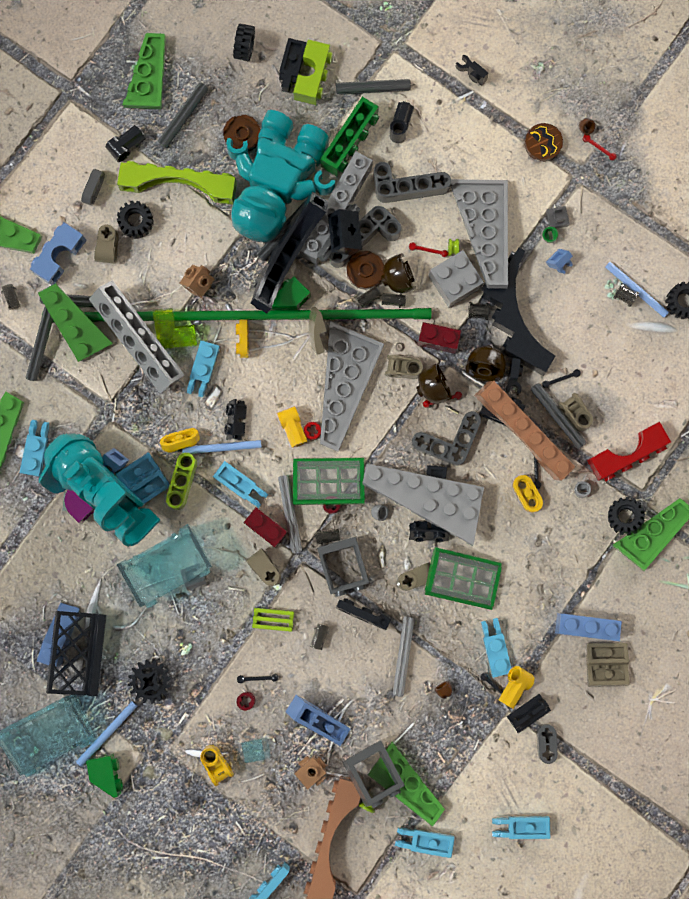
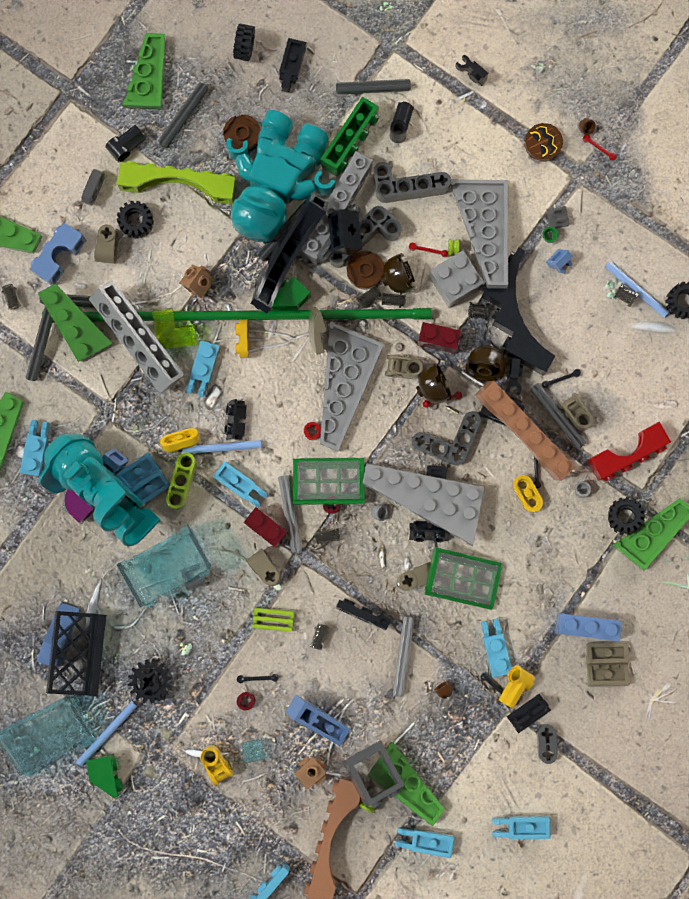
yellow piece [277,406,307,448] -> none
lime arch [293,39,333,105] -> none
dark grey window [317,537,369,597] -> none

